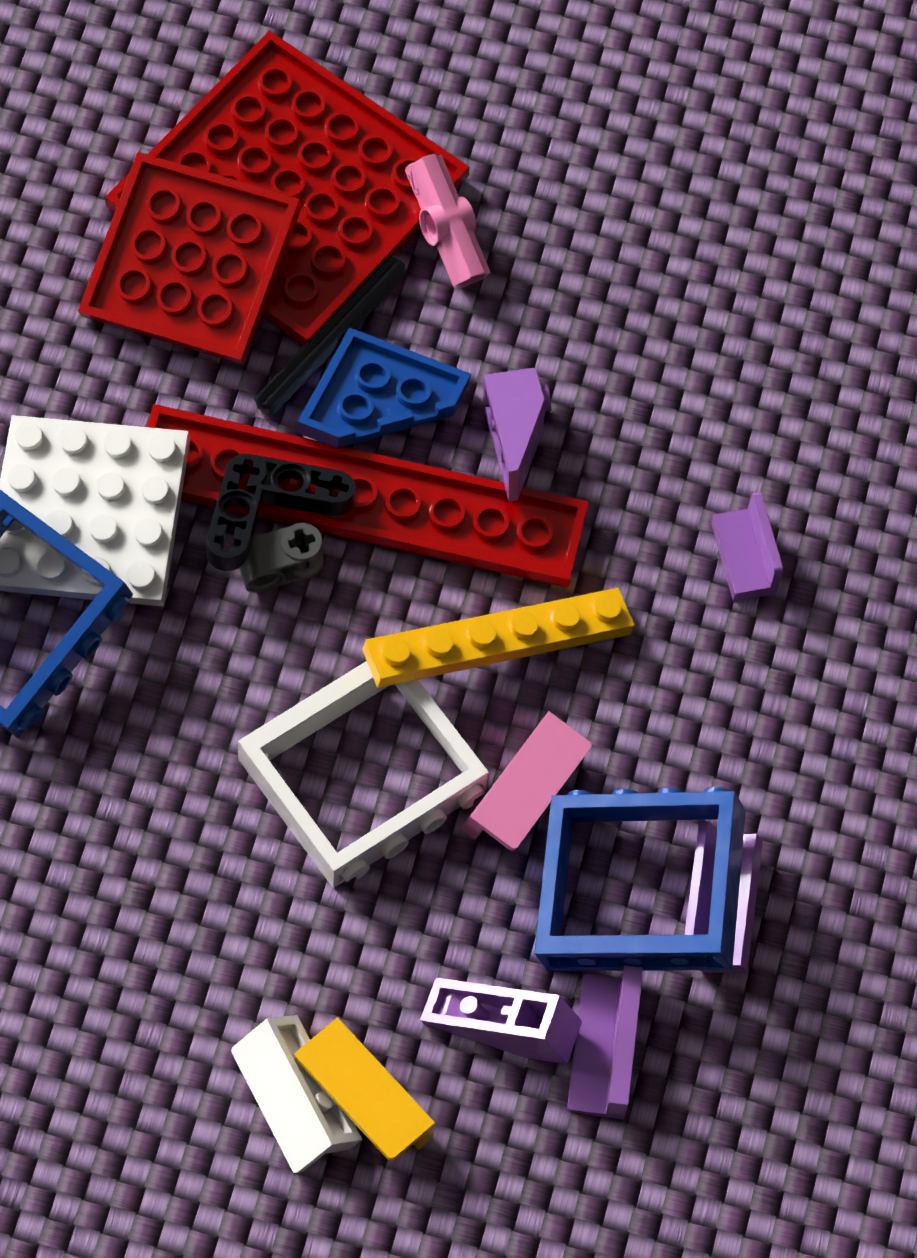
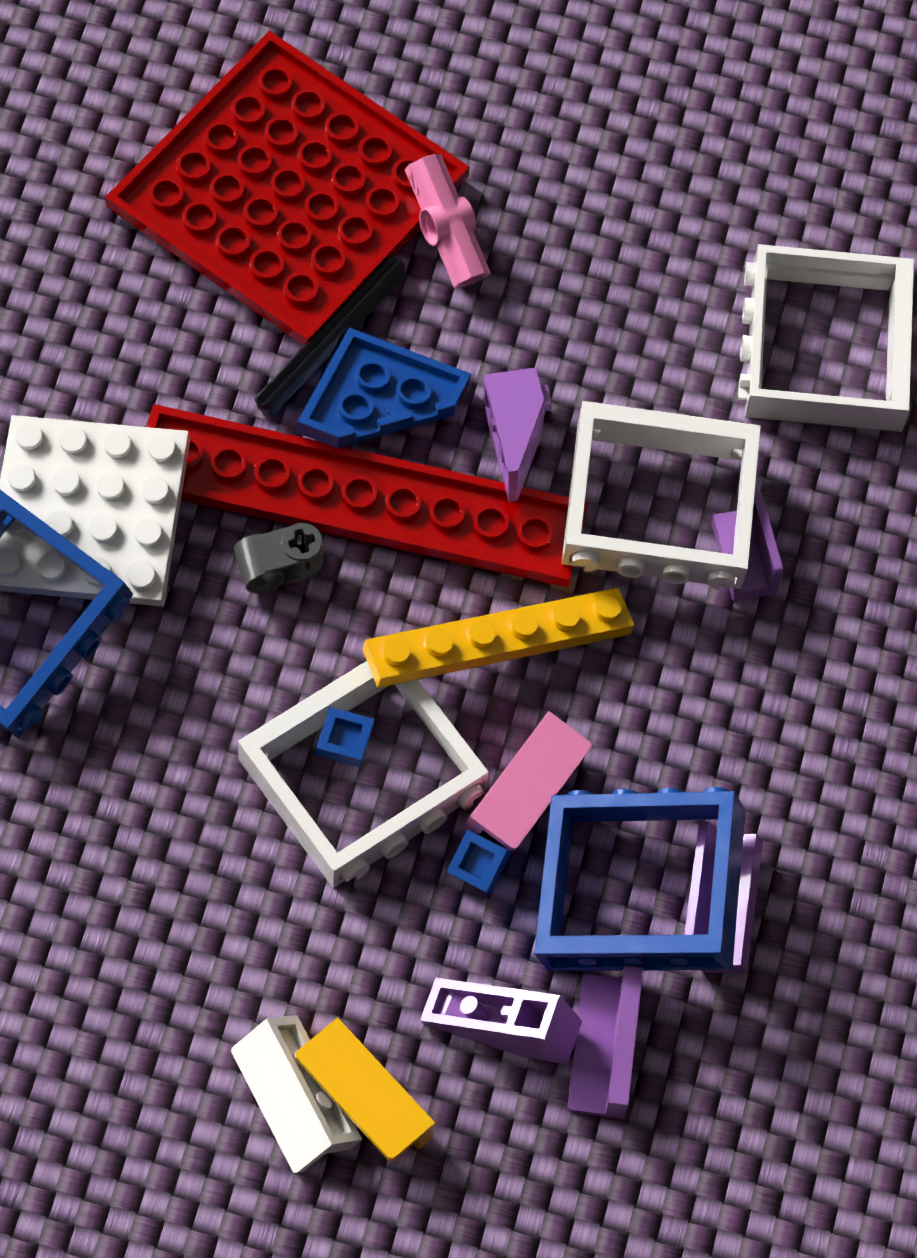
red plate [78,152,303,365] -> none
black beam [207,454,356,571] -> none
none -> blue plate [316,707,375,768]
none -> blue plate [446,830,512,894]
none -> white window [561,401,761,590]
none -> white window [738,244,914,432]

